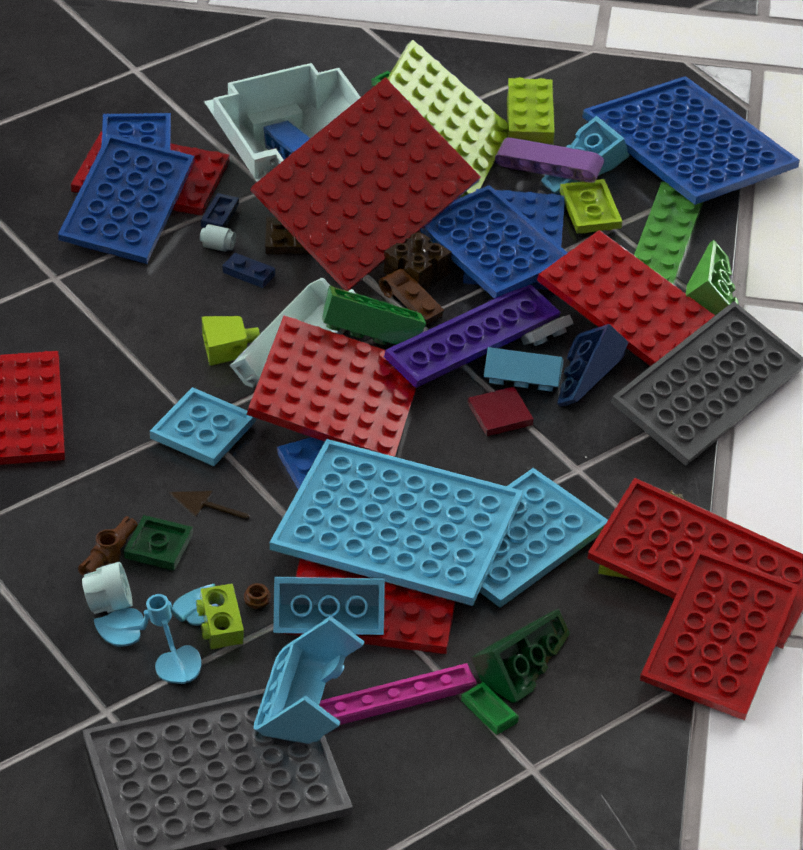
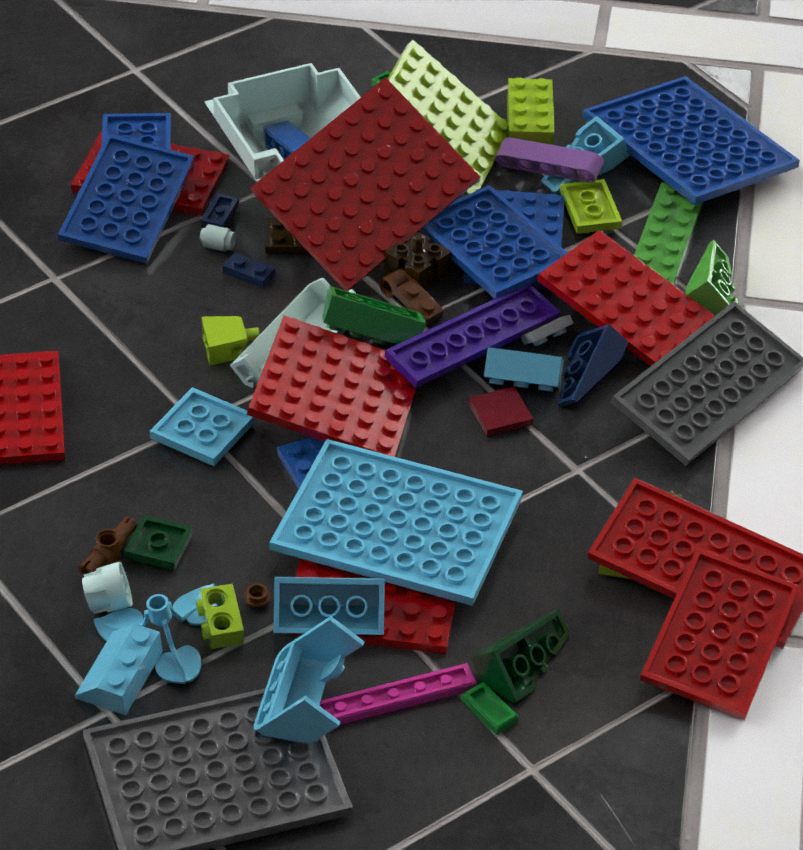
dark brown piece [169,491,250,519] -> none
medium azure plate [479,468,608,608] -> none
none -> medium azure slope [75,624,163,716]

